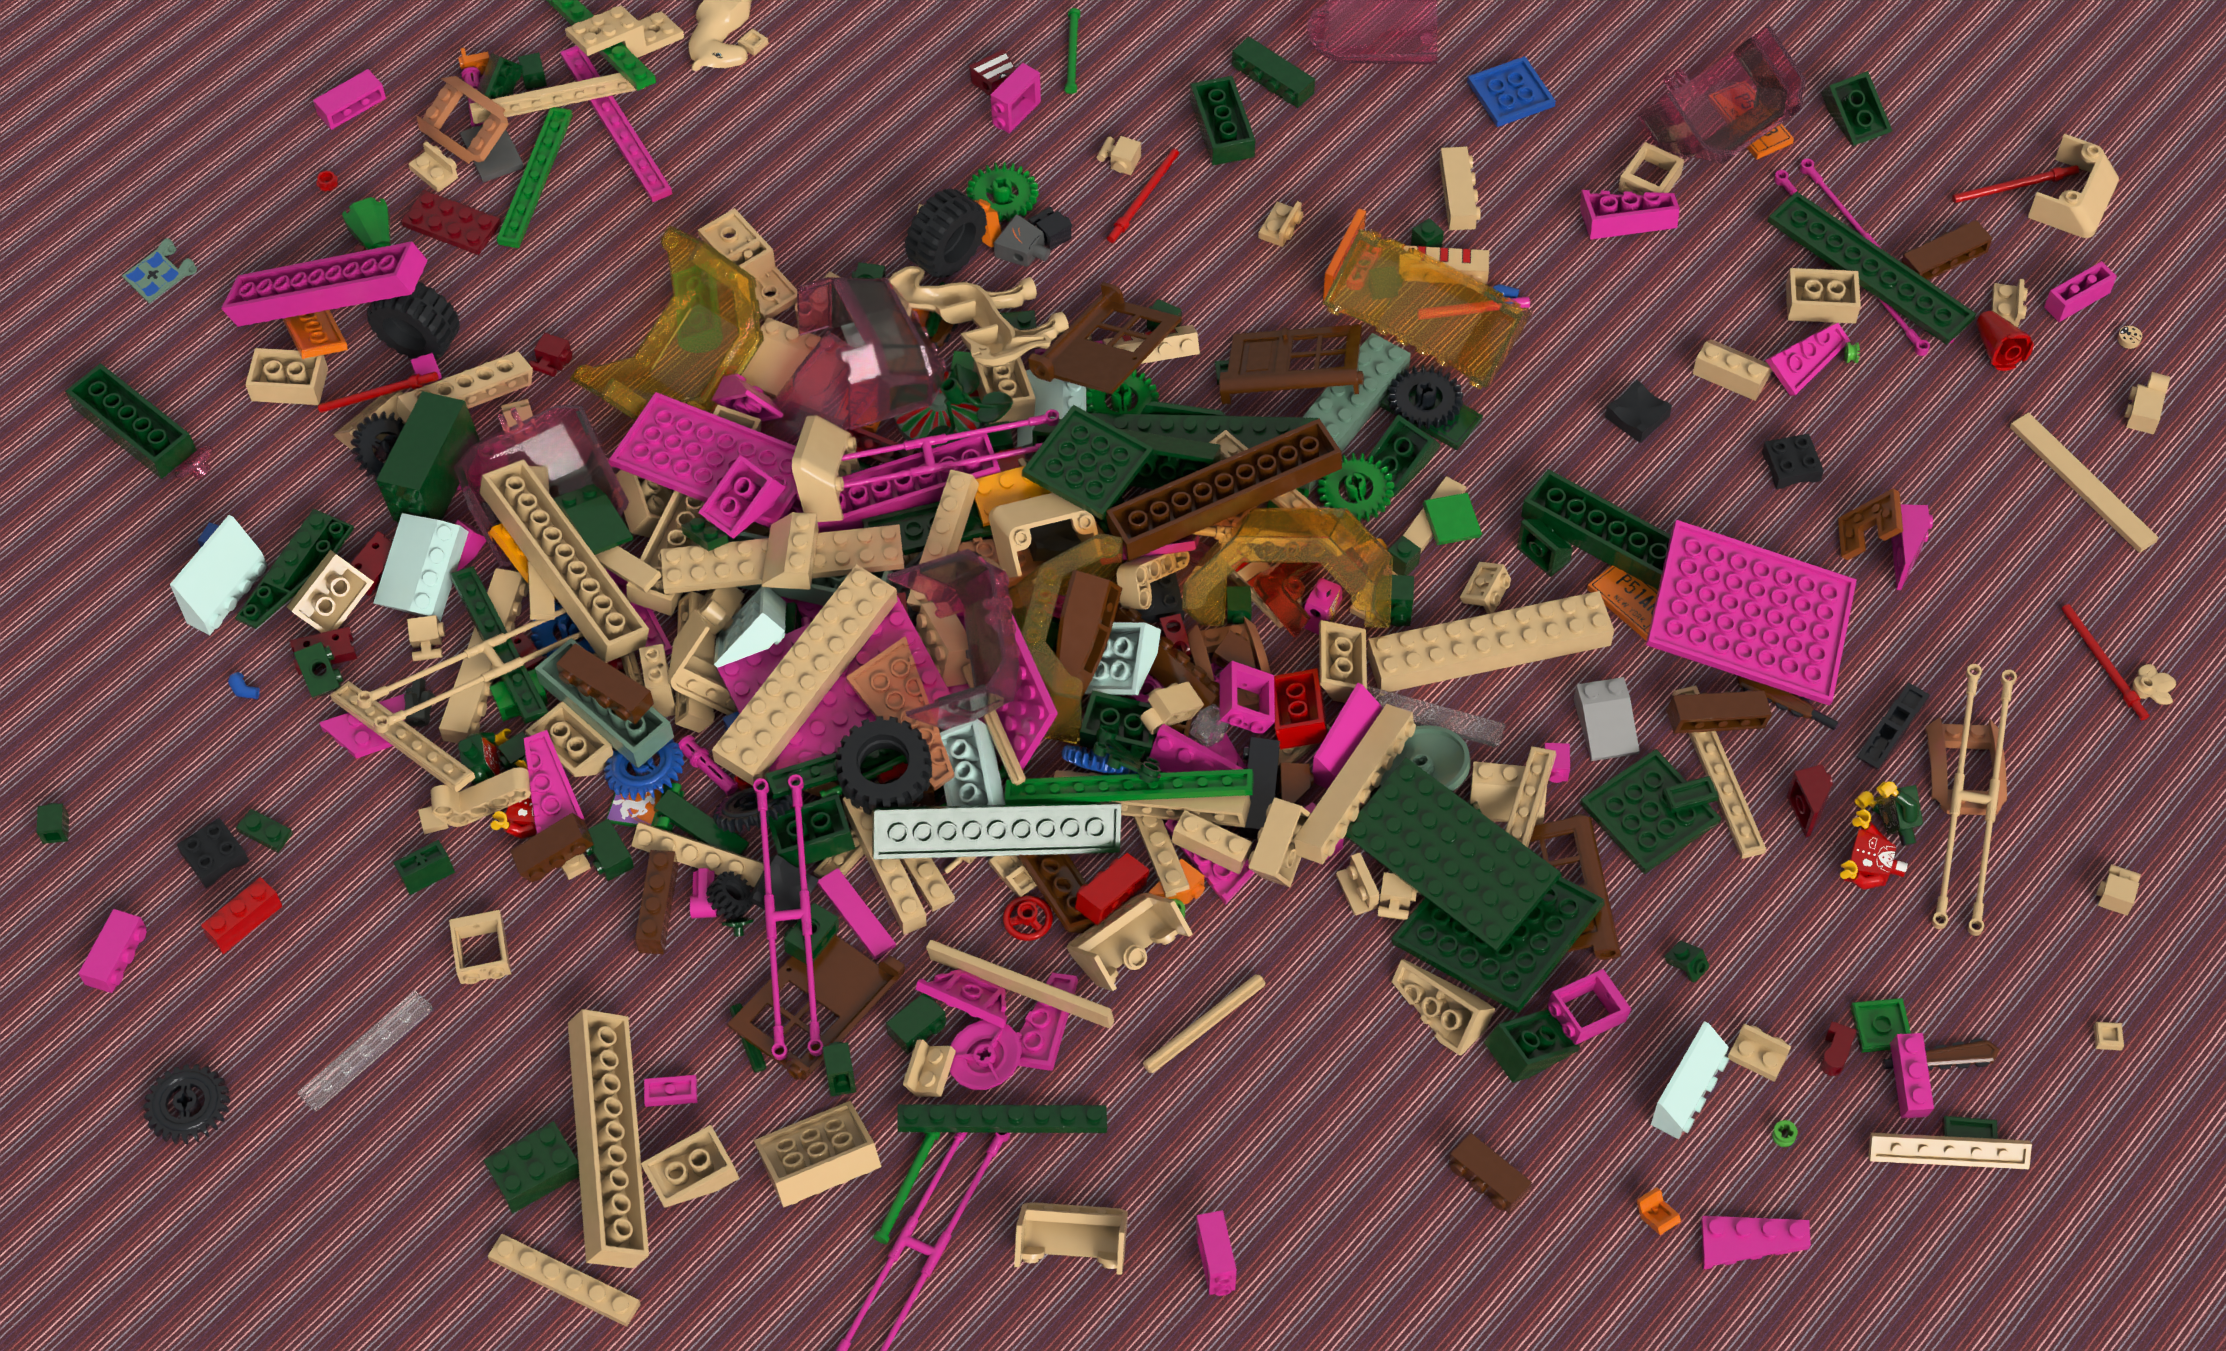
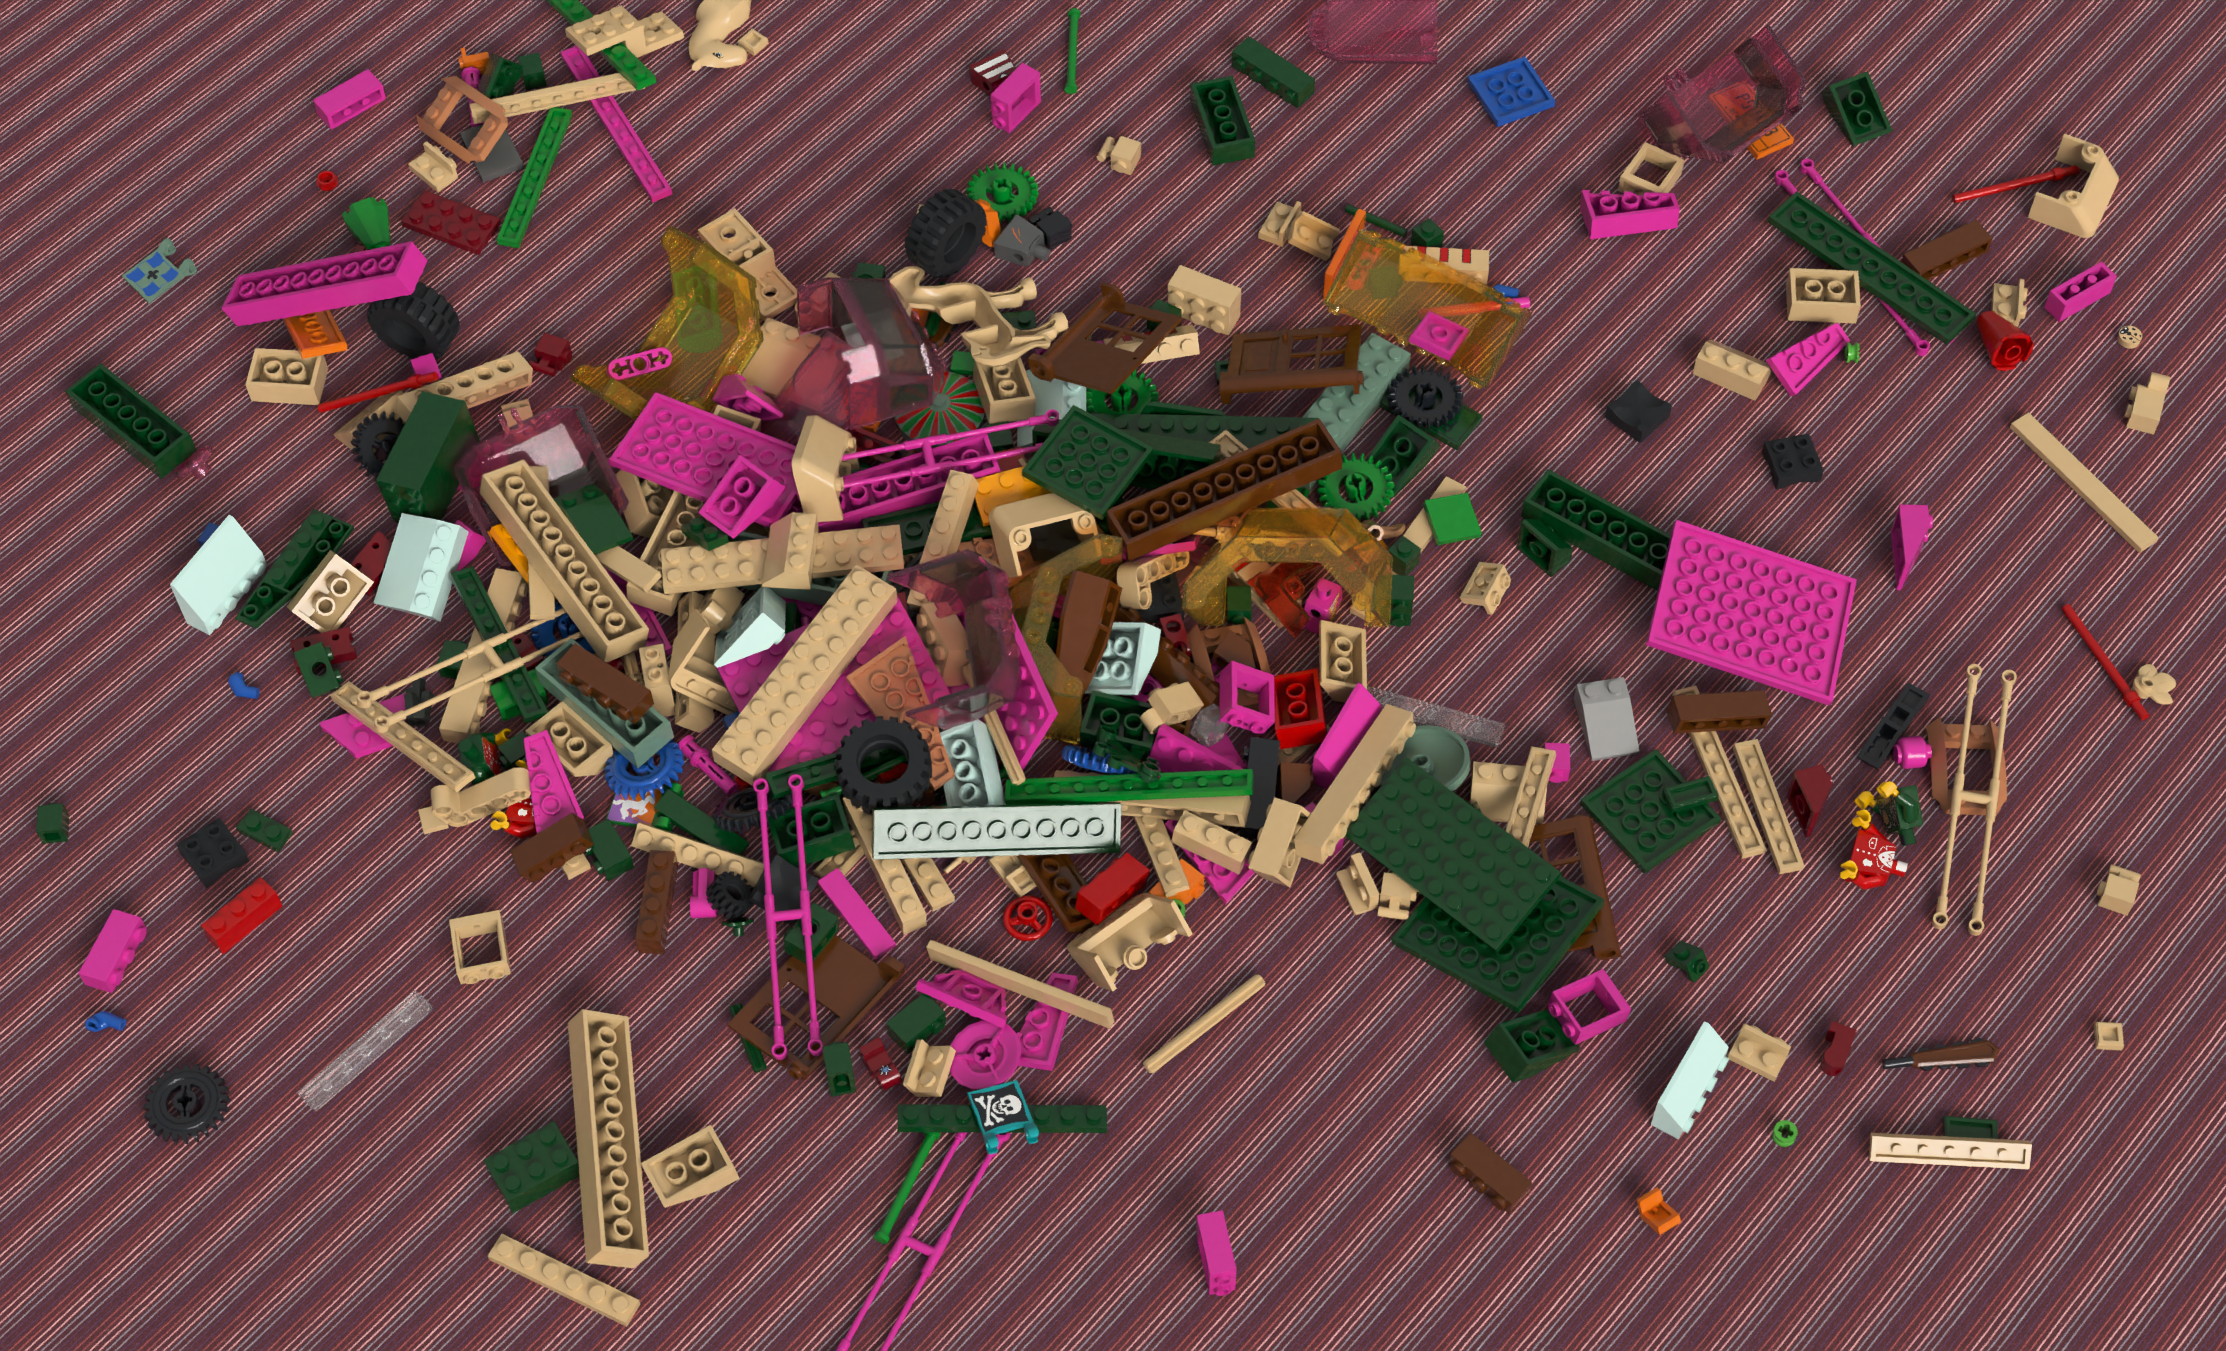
dark green hinge [393,839,455,895] -> none
tan brick [407,615,445,661] -> none
dark pink plate [644,1075,698,1107] -> none
tan slope [754,1101,881,1208] -> none
dark green plant [921,364,1013,452] -> none
tan windscreen [1014,1203,1128,1275] -> none
red bar [1107,149,1179,243] -> none
tan brick [1367,591,1614,694] -> none
tan wedge [1392,959,1496,1055] -> none
tan brick [1439,147,1481,230] -> none
orange tile [1587,565,1658,649] -> none
dark pink wing [1701,1216,1811,1270] -> none
reddish brown sword [1737,675,1839,730] -> none
dark orange plate [1838,488,1903,561] -> none
green tile [1850,998,1911,1053] -> none
dark pink brick [1890,1033,1934,1118] -> none
none -> blue arm [85,1011,126,1032]
none -> dark green brick [437,640,469,679]
none -> dark pink beam [606,347,672,381]
none -> dark red leg [859,1037,902,1092]
none -> flag [967,1080,1039,1154]
none -> tan brick [1168,265,1241,336]
none -> tan bracket [1288,211,1340,261]
none -> medium nougat plant [1340,515,1405,542]
none -> dark green bar [1345,204,1408,237]
none -> dark pink tile [1409,311,1469,361]
none -> tan plate [1733,739,1804,875]
none -> dark pink head [1893,736,1932,769]

